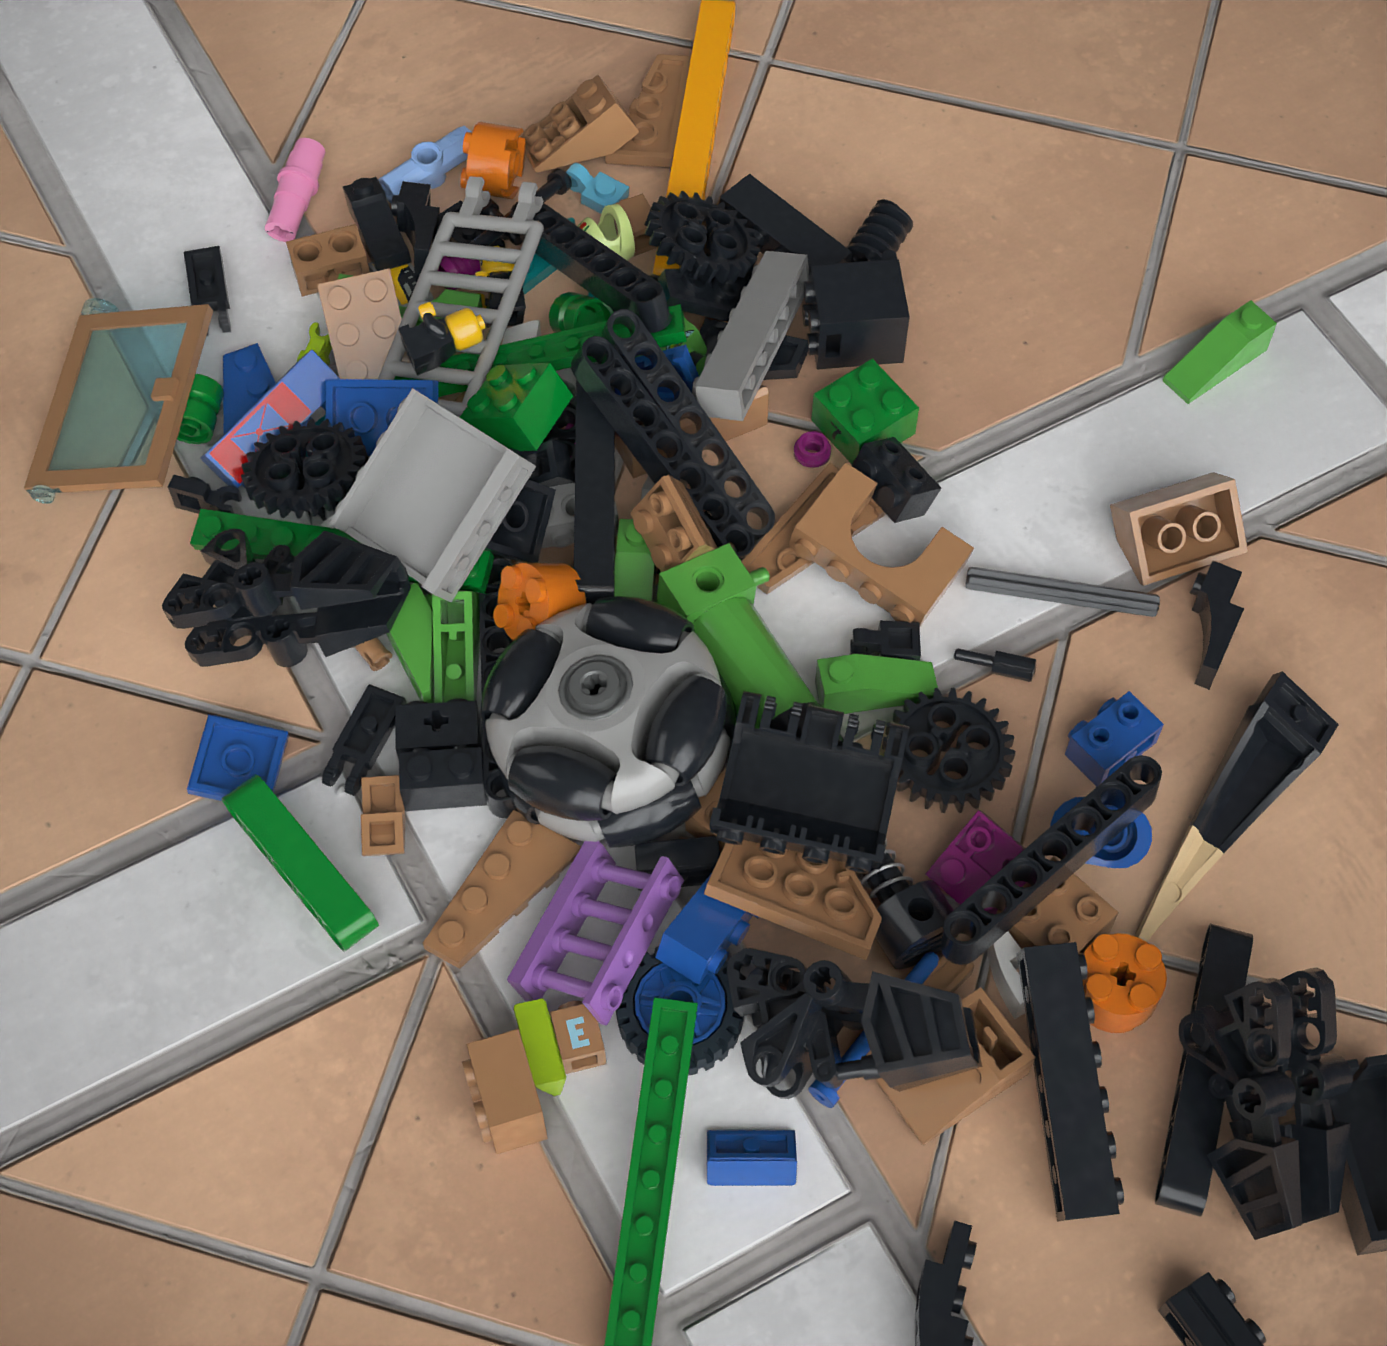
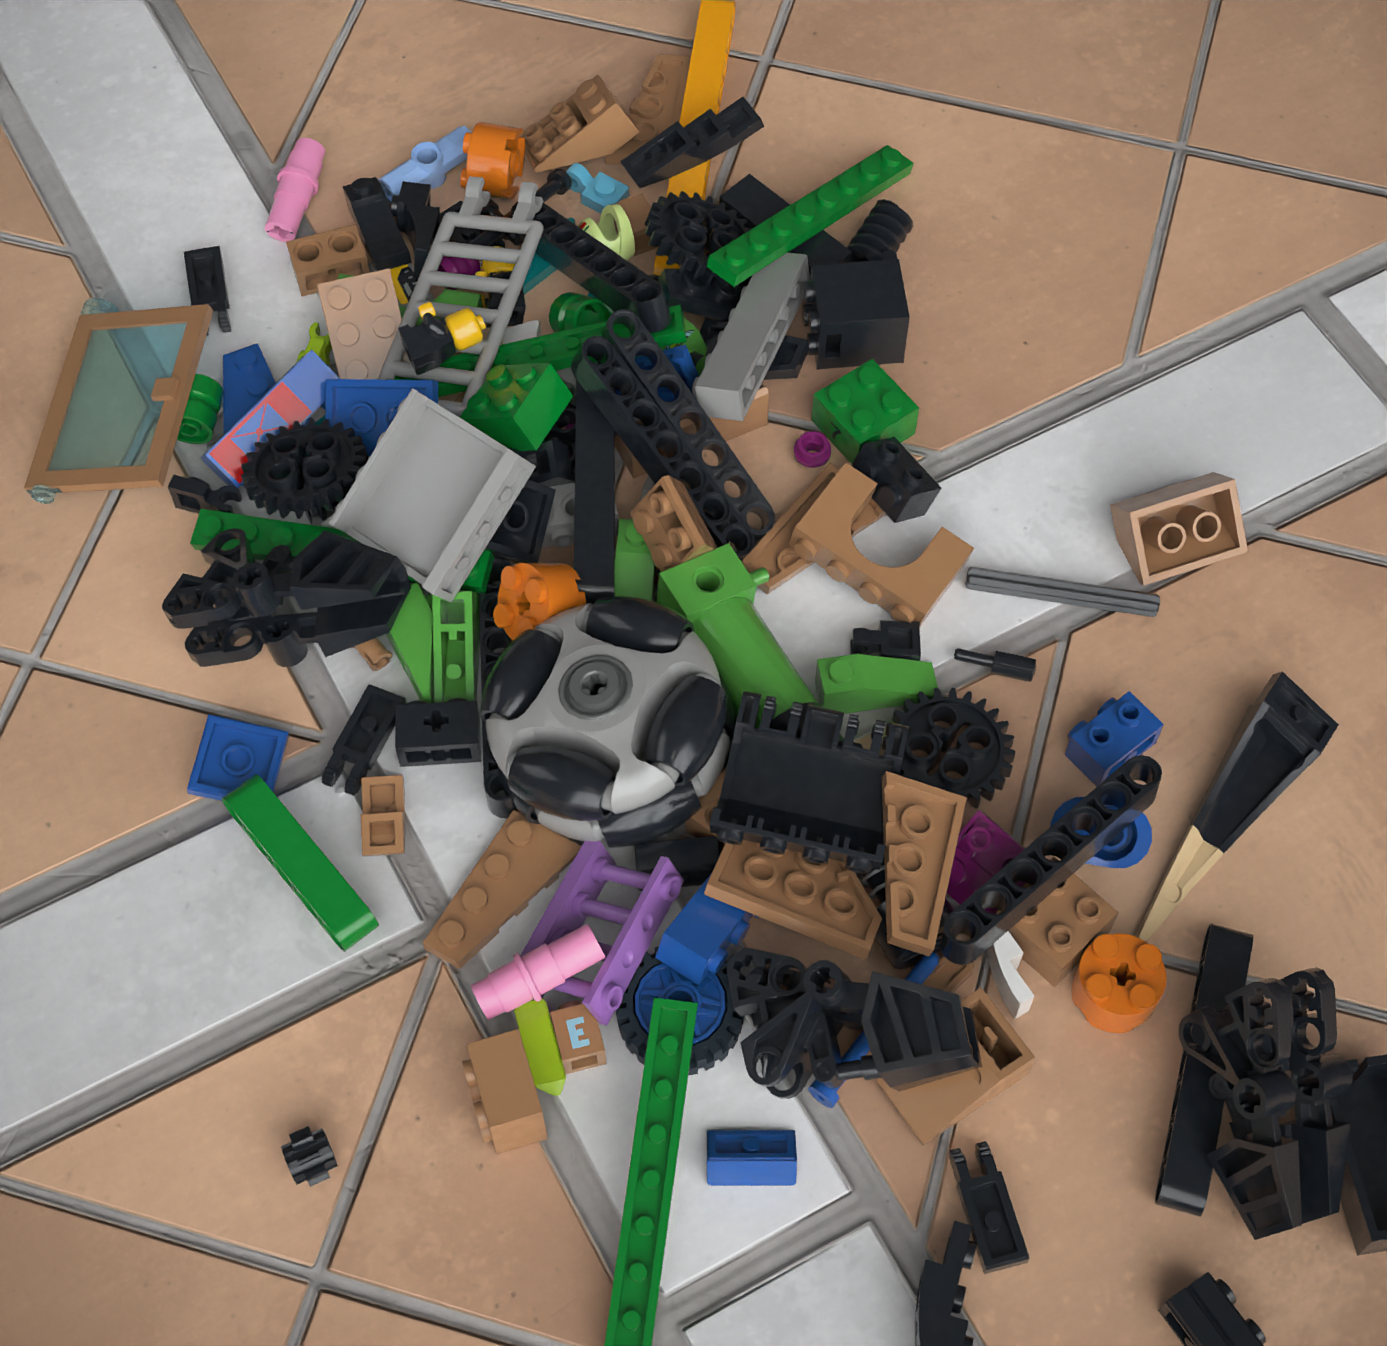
black brick [399,745,487,811] -> none
black brick [1017,942,1124,1222] -> none
bright green slope [1163,300,1277,404] -> none
black slope [1190,561,1244,690] -> none
none -> black gear [281,1126,338,1187]
none -> bright pink piece [470,924,606,1020]
none -> black slope [620,96,764,189]
none -> green plate [707,145,914,287]
none -> medium nougat wing [882,771,967,956]
none -> black hinge [949,1141,1030,1274]

